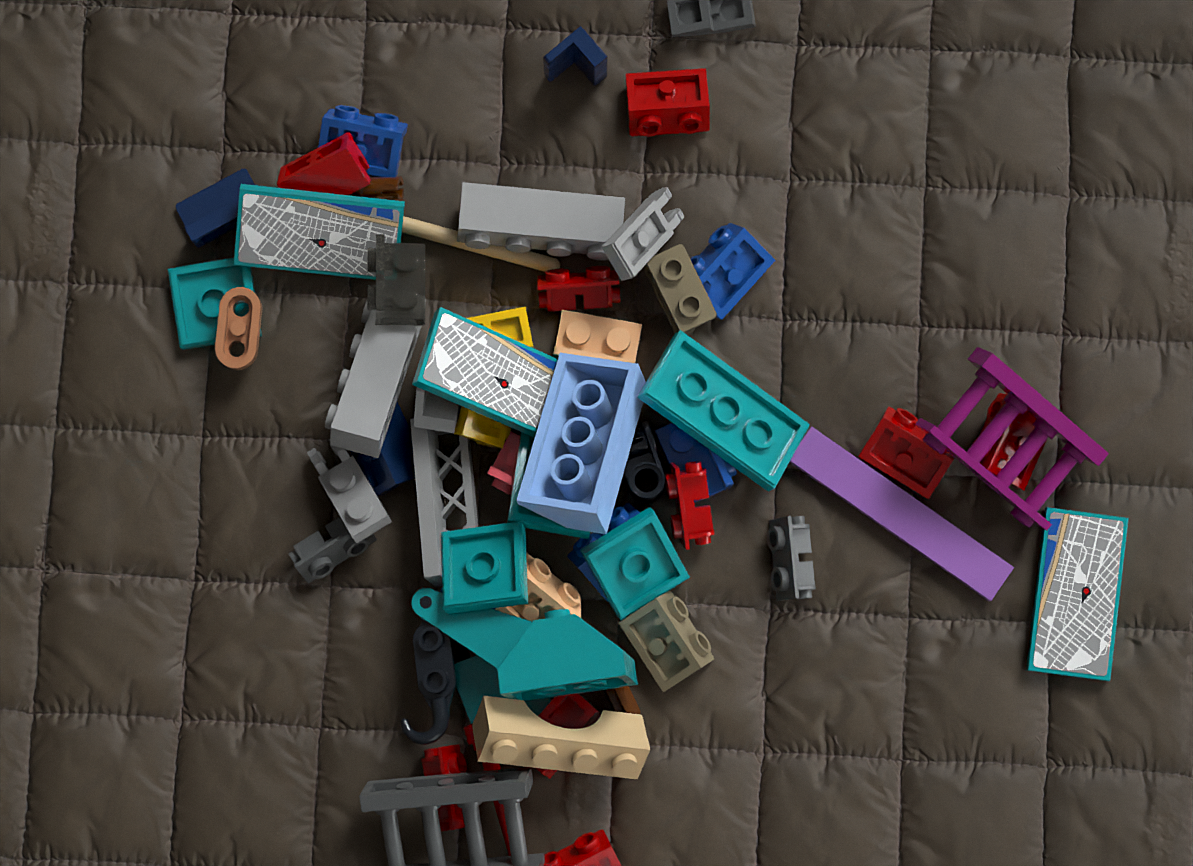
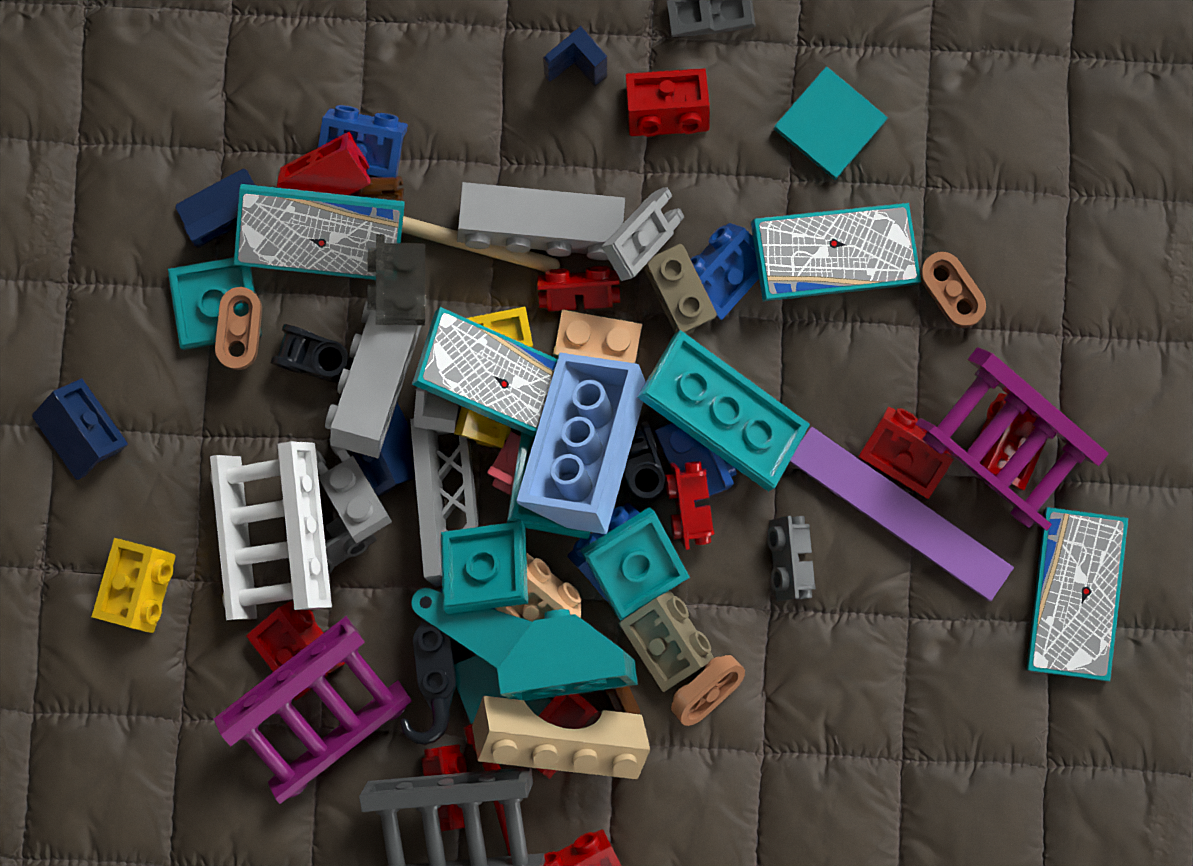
none -> dark blue panel [32,379,128,480]
none -> yellow bracket [91,538,176,633]
none -> white fence [210,441,332,620]
none -> magenta fence [213,616,412,804]
none -> red bracket [246,600,345,701]
none -> black piece [270,324,353,383]
none -> nougat plate [671,655,745,726]
none -> tile [751,203,921,301]
none -> teal tile [774,66,888,180]
none -> nougat plate [920,252,986,328]

